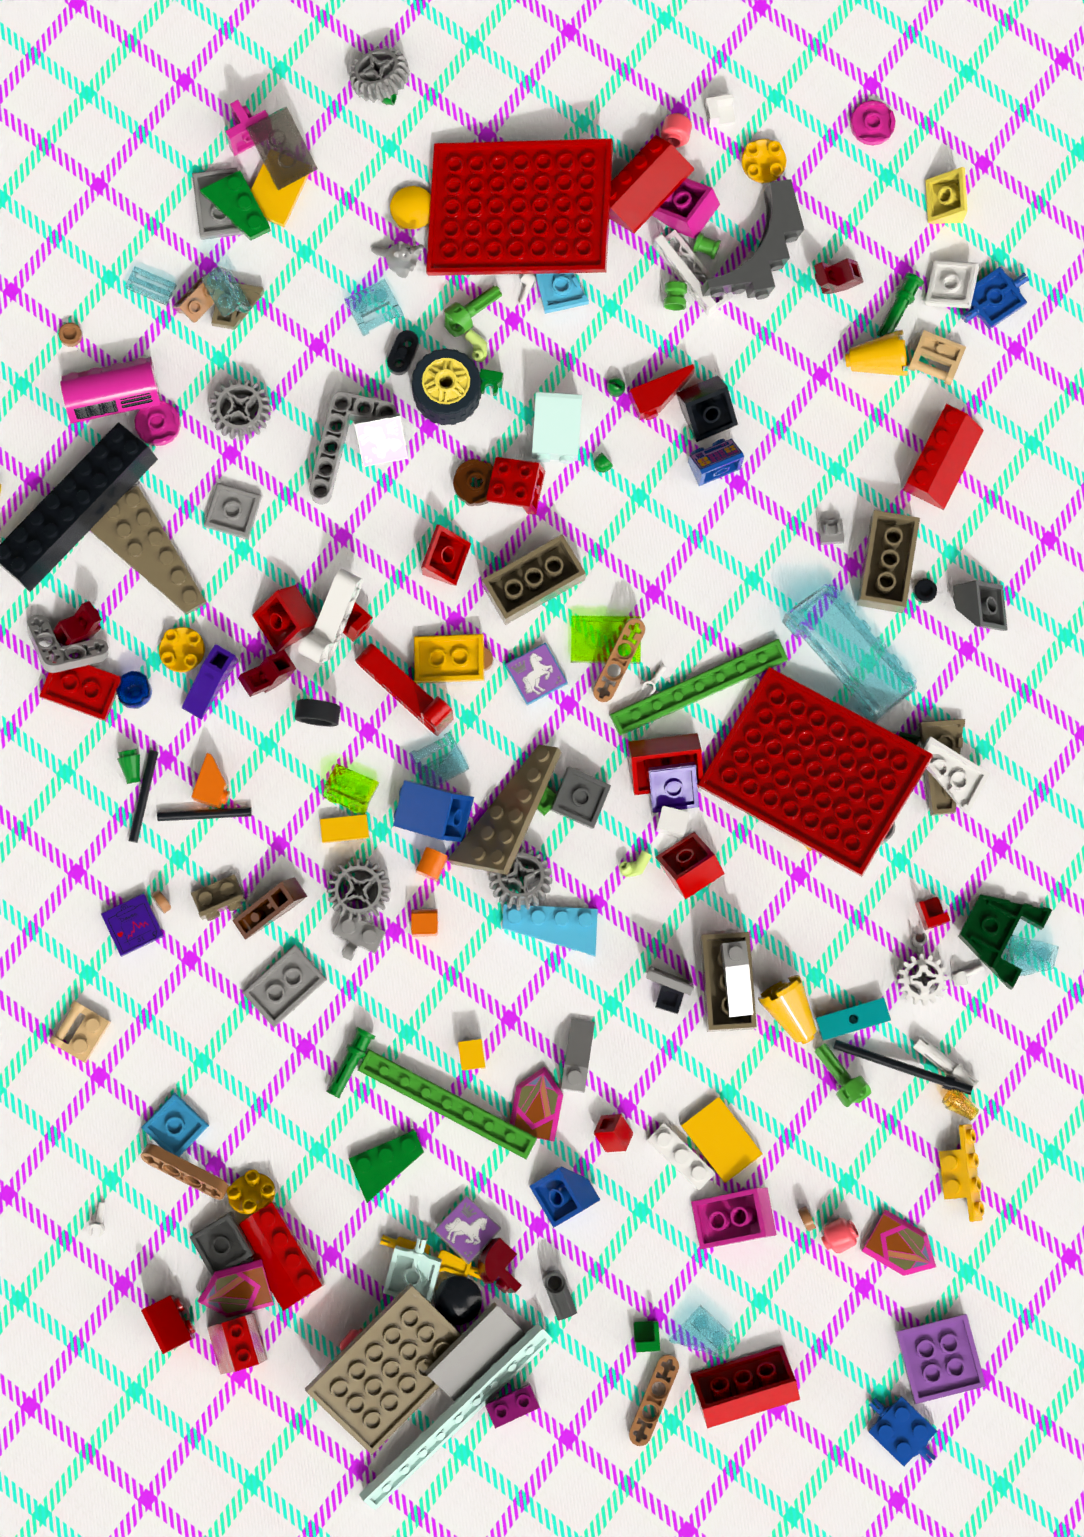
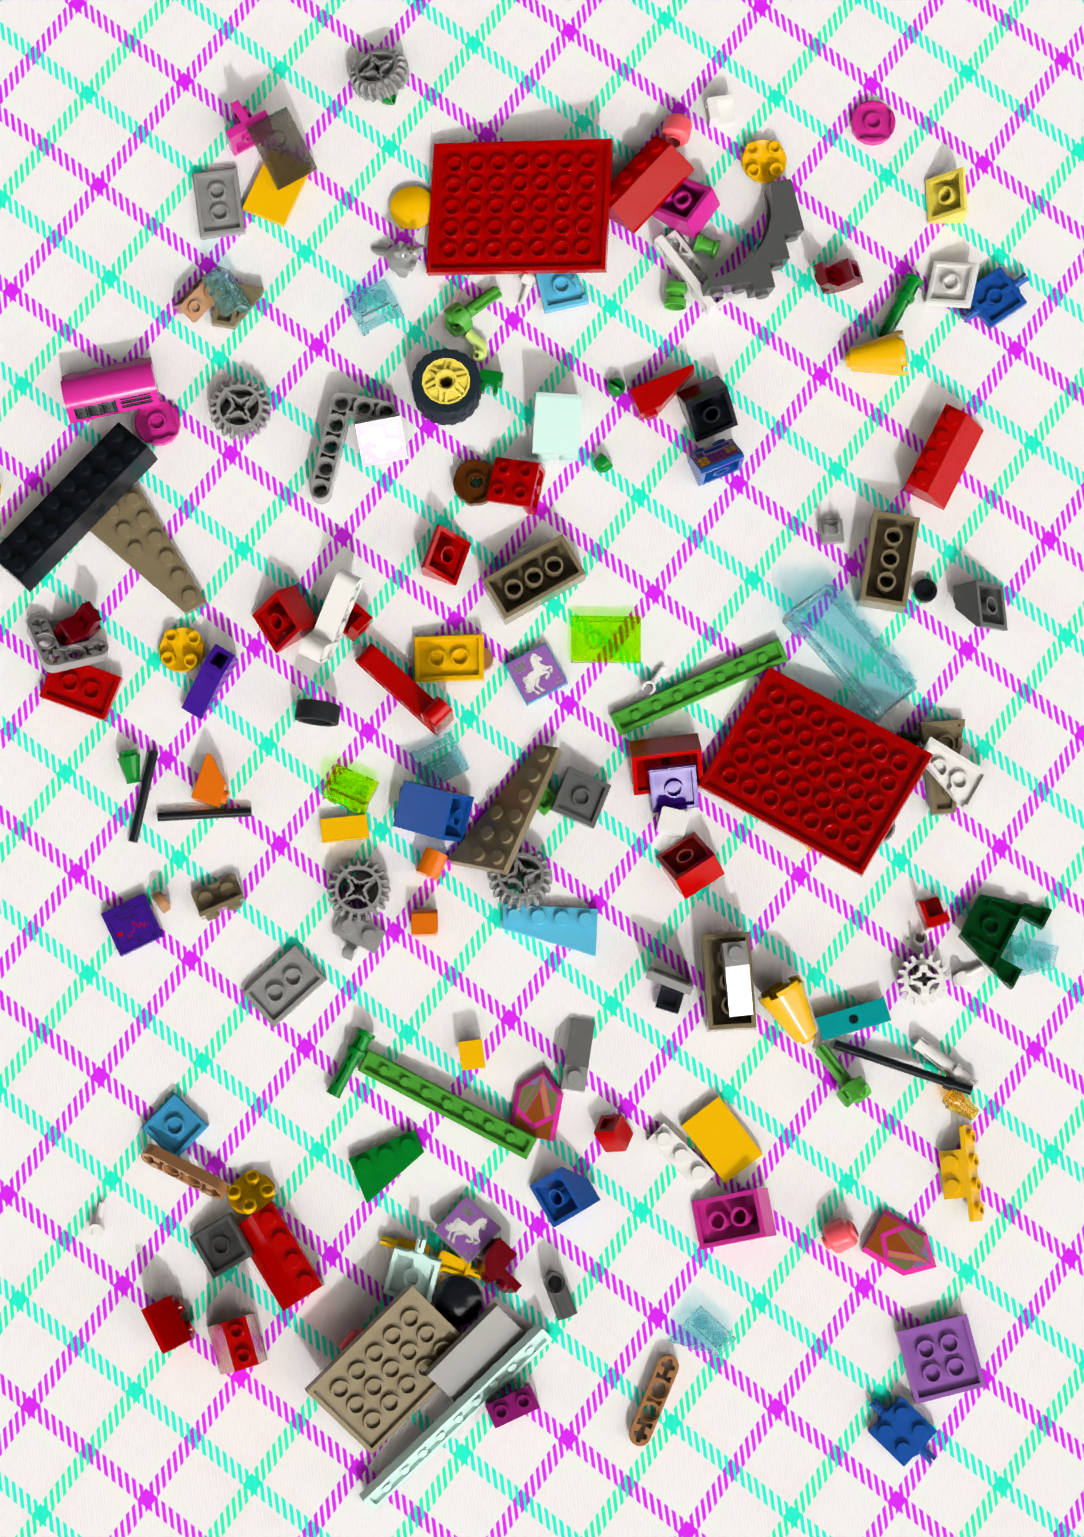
tan plate [49,1000,111,1063] -> none
medium nougat tile [58,323,83,347] -> none
clear blue hair [116,671,152,709] -> none
clear light blue tile [125,266,177,306] -> none
tile [197,1259,274,1318] -> none
green wing [200,170,271,241] -> none
light grey tile [204,483,262,540] -> none
reddish brown slope [232,877,308,940] -> none
dark red brick [238,650,296,697] -> none
black plate [387,330,419,375] -> none
medium nougat beam [593,618,645,702] -> none
yellowish green arm [619,850,652,877] -> none
green panel [633,1320,660,1352] -> none
red slope [690,1345,800,1429] -> none
medium nougat tile [798,1206,816,1231] -> none
tan plate [908,330,966,385] -> none

